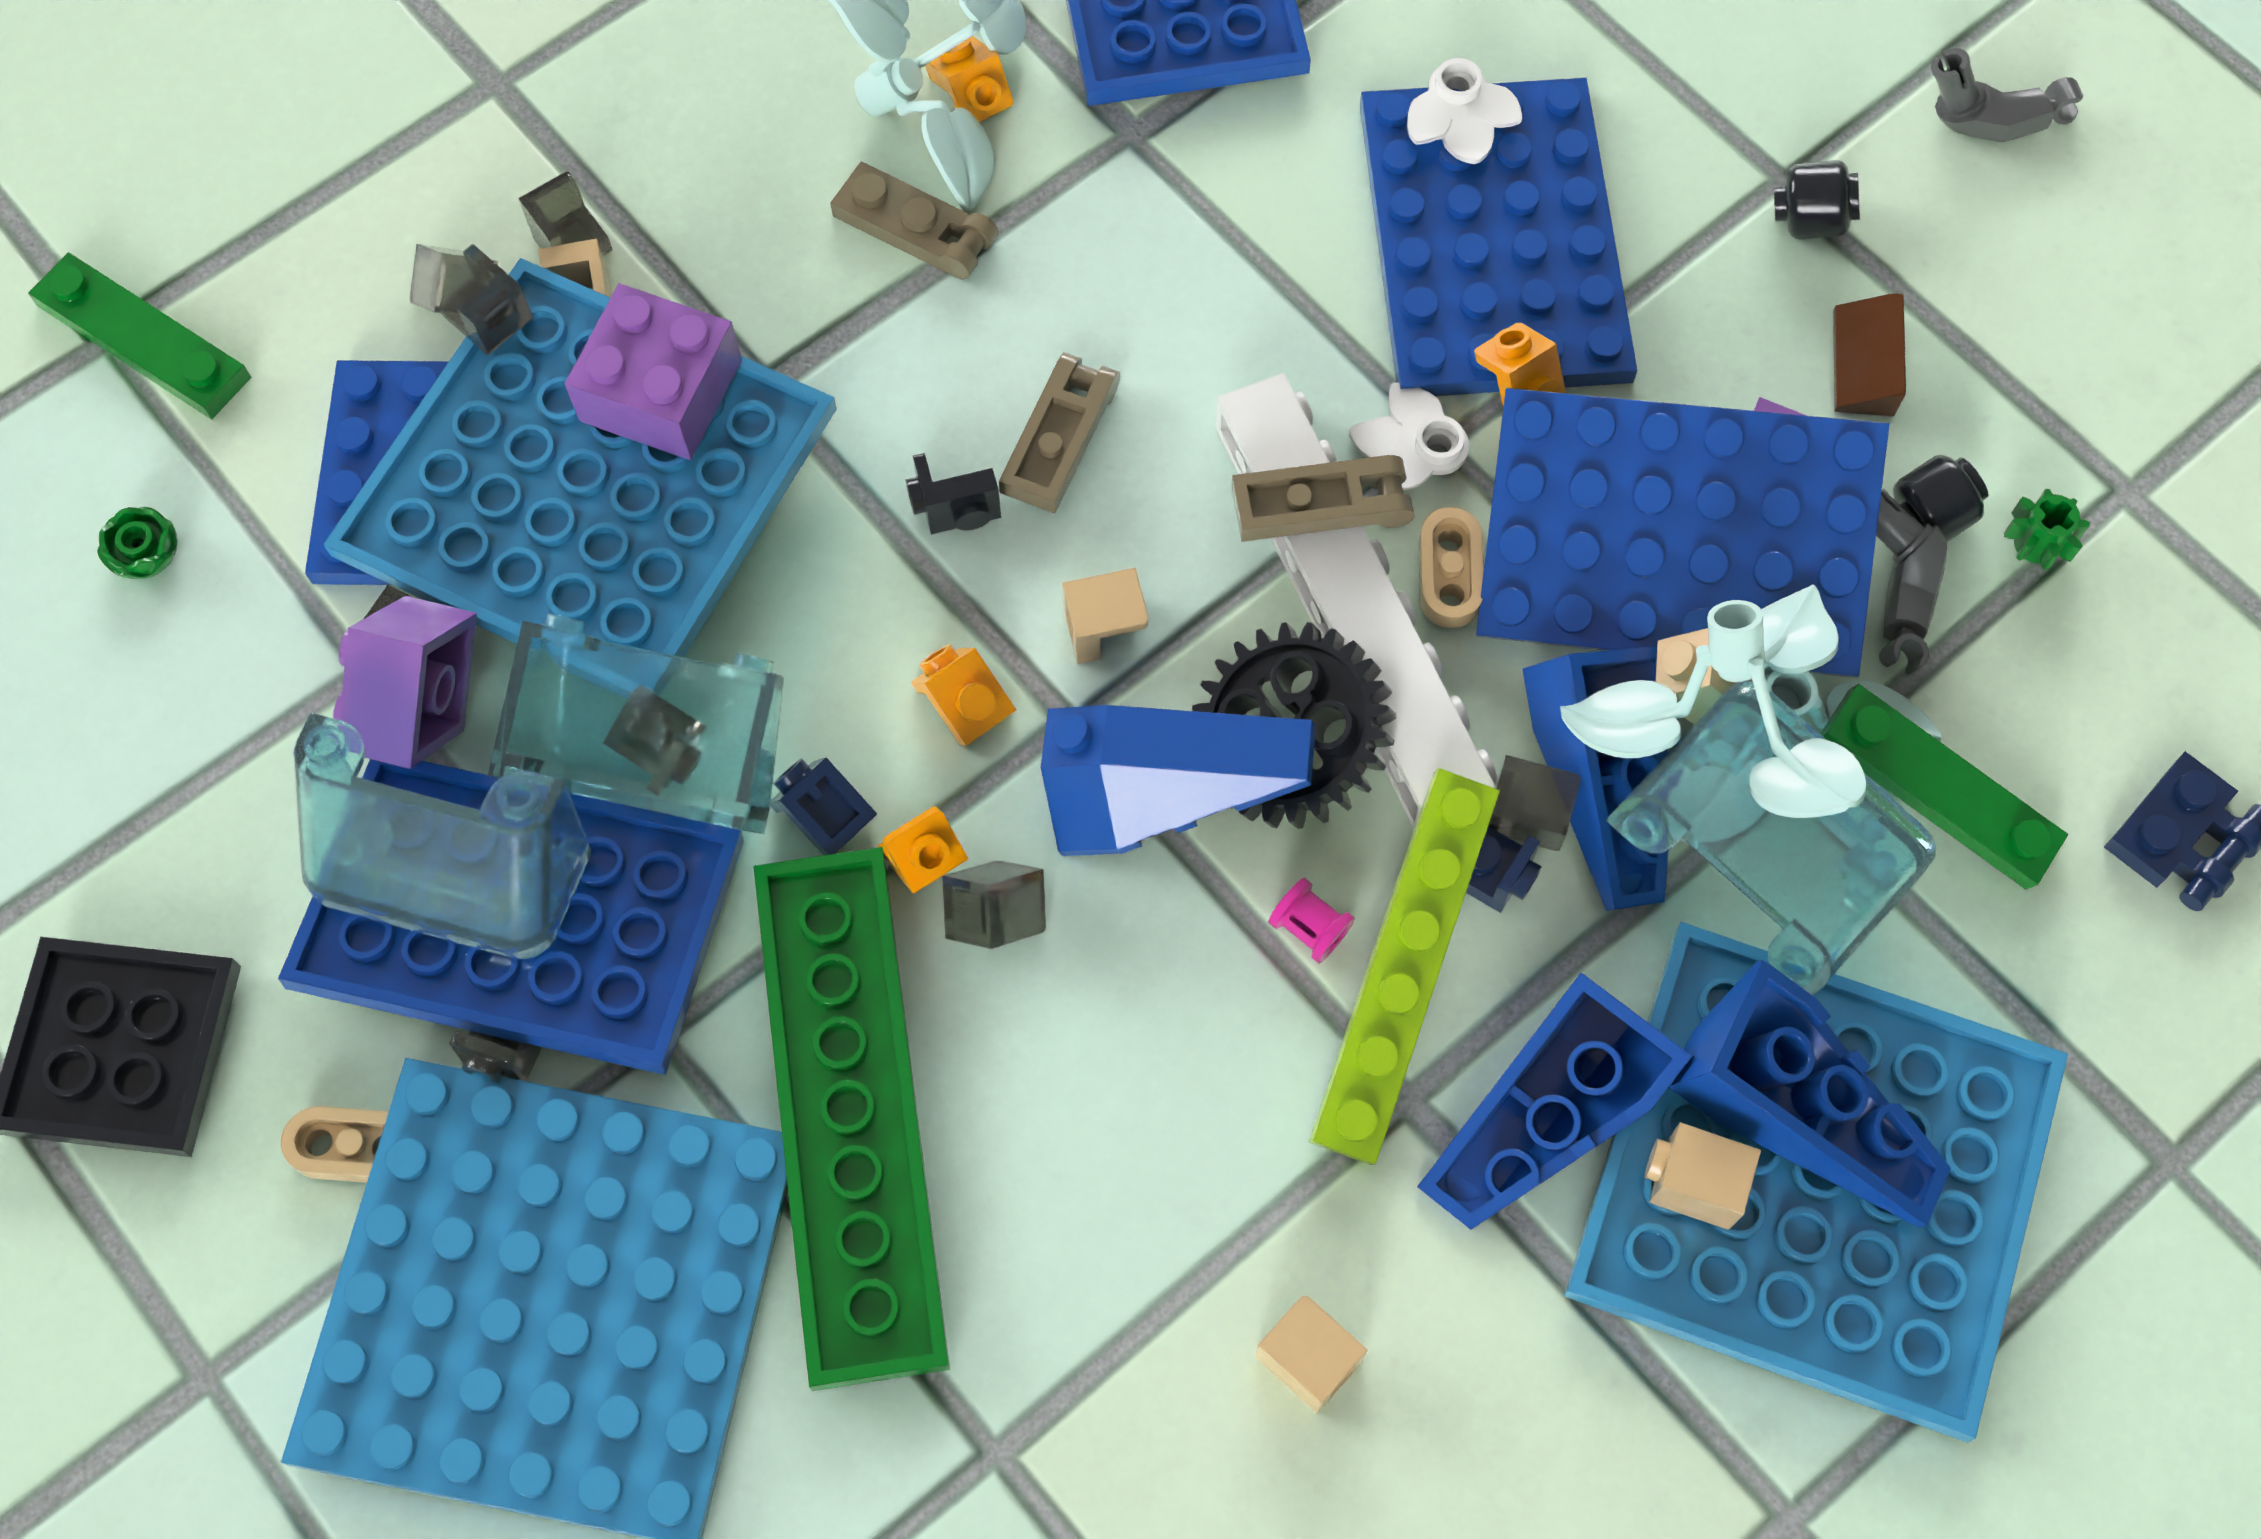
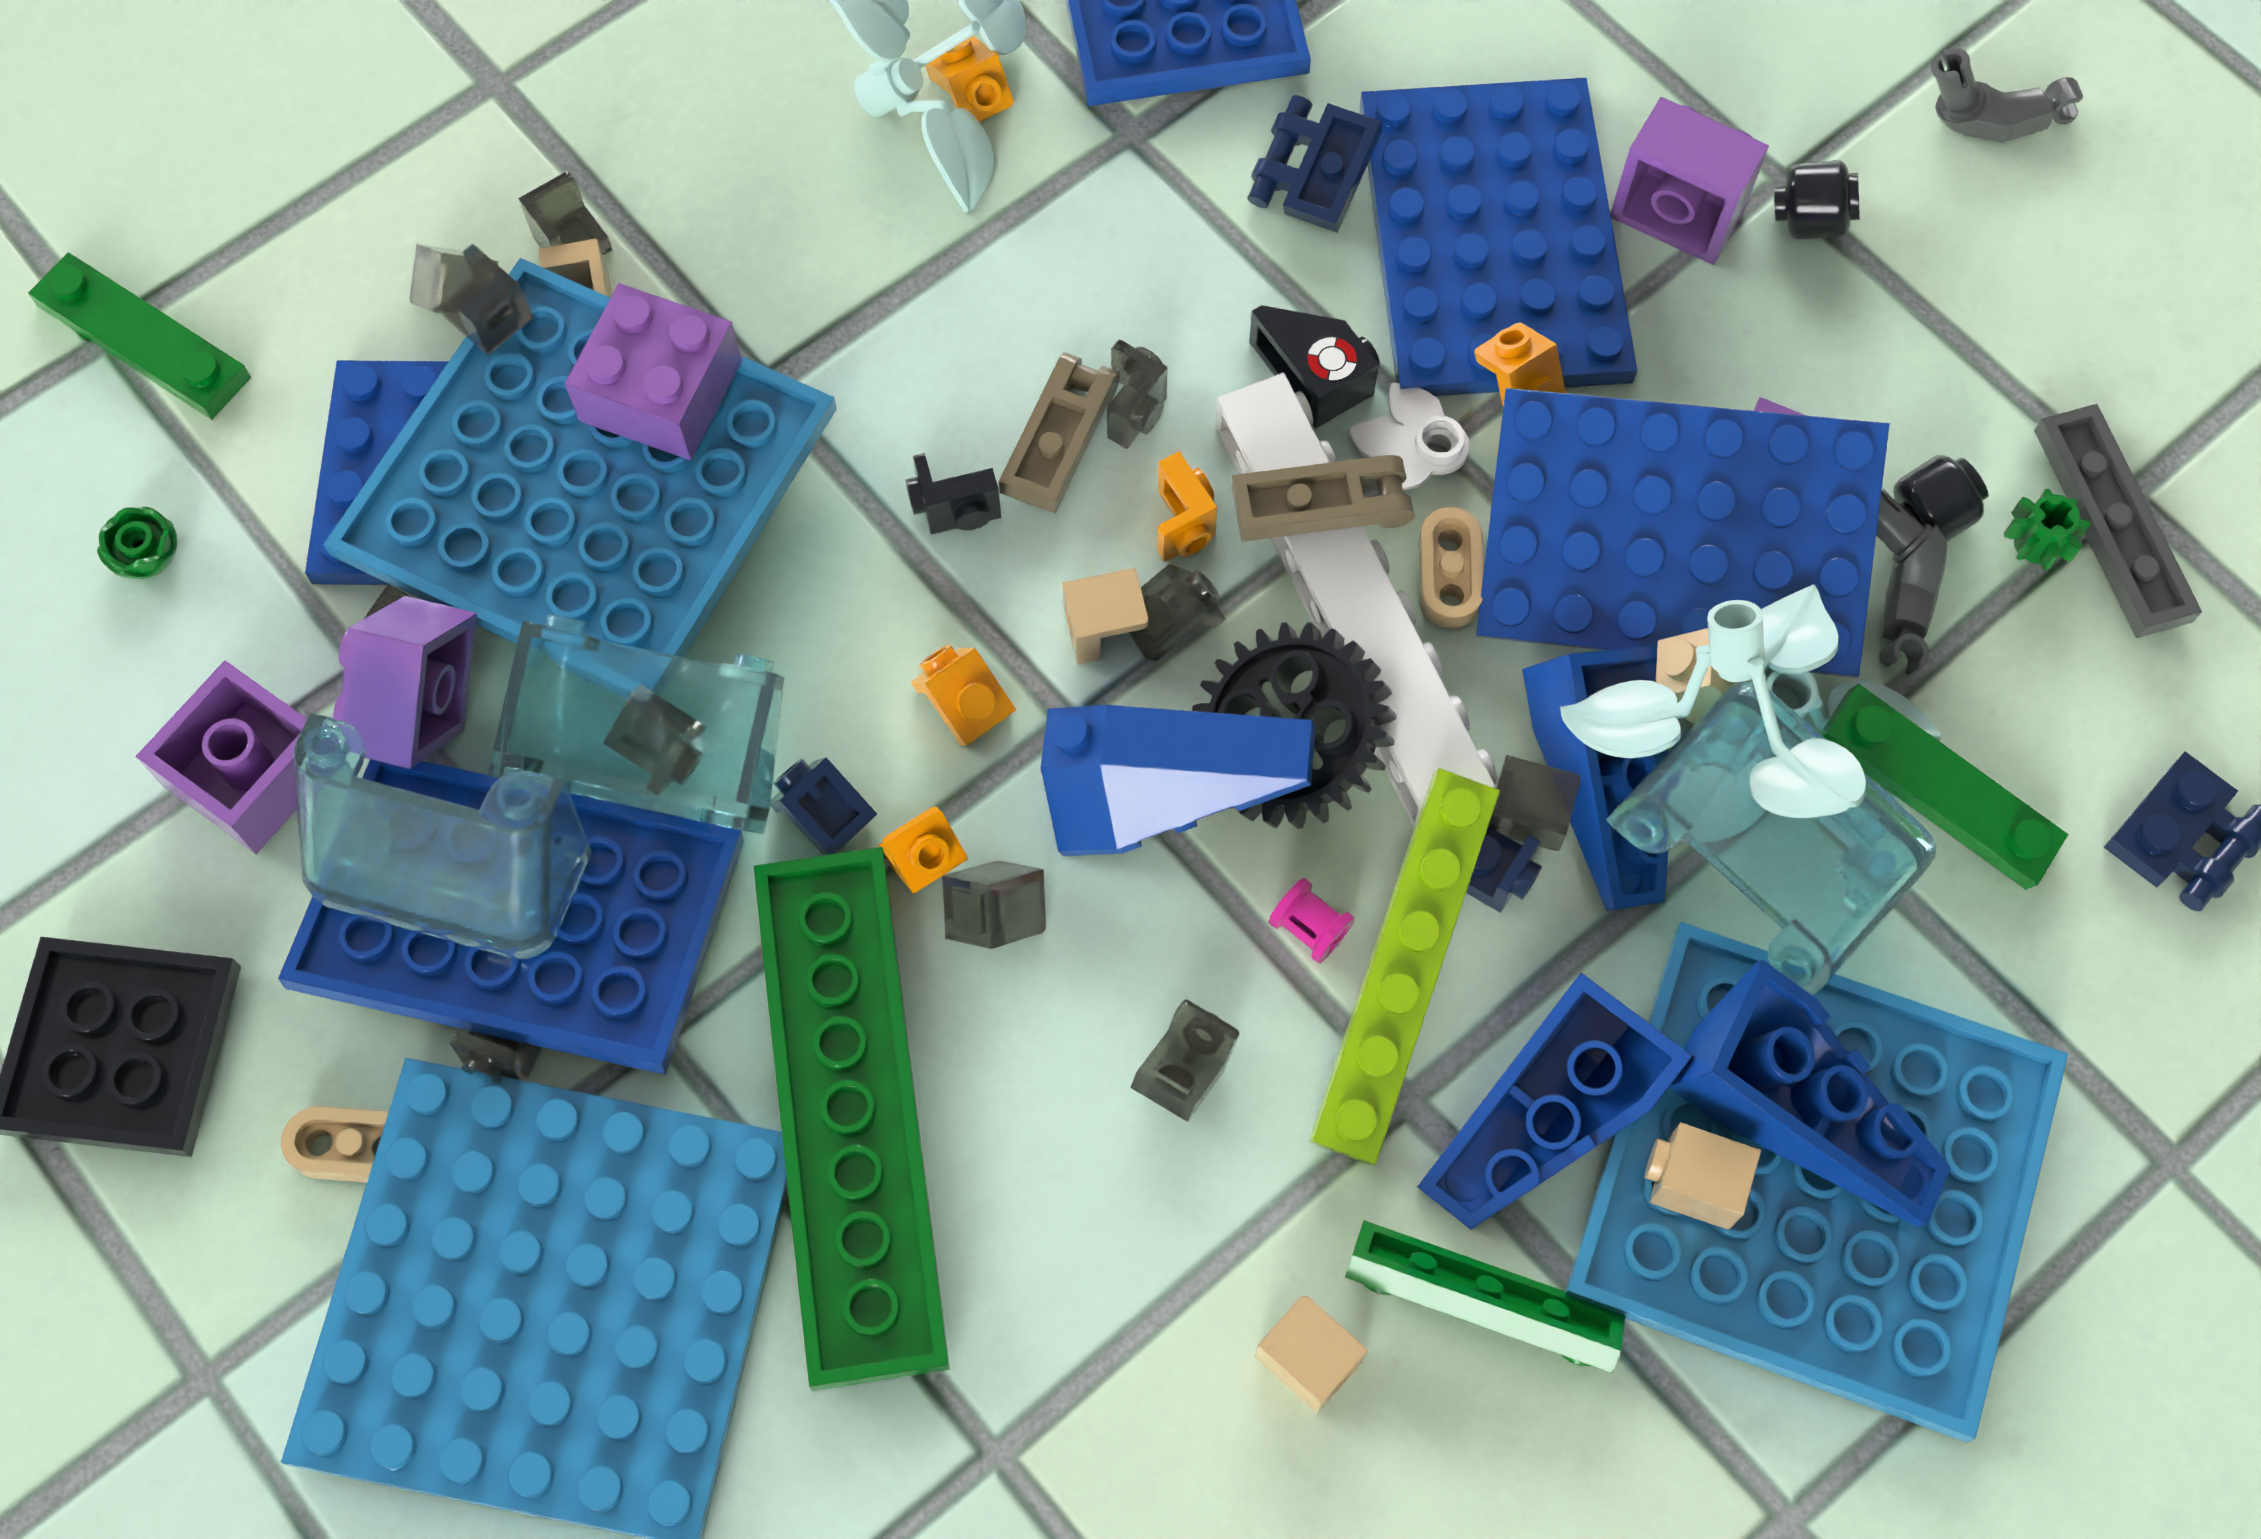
dark tan plate [830,161,999,279] -> none
white plate [1407,58,1522,164] -> none
reddish brown slope [1833,293,1906,416] -> none
none -> medium lavender brick [135,660,342,854]
none -> clear smoke bracket [1107,339,1168,449]
none -> clear smoke bracket [1129,564,1226,661]
none -> clear smoke bracket [1130,1000,1240,1122]
none -> light orange bracket [1157,451,1217,562]
none -> dark blue plate [1247,95,1382,233]
none -> black slope [1249,305,1380,429]
none -> green plate [1345,1220,1626,1373]
none -> medium lavender brick [1610,97,1769,265]
none -> dark grey plate [2034,404,2202,638]

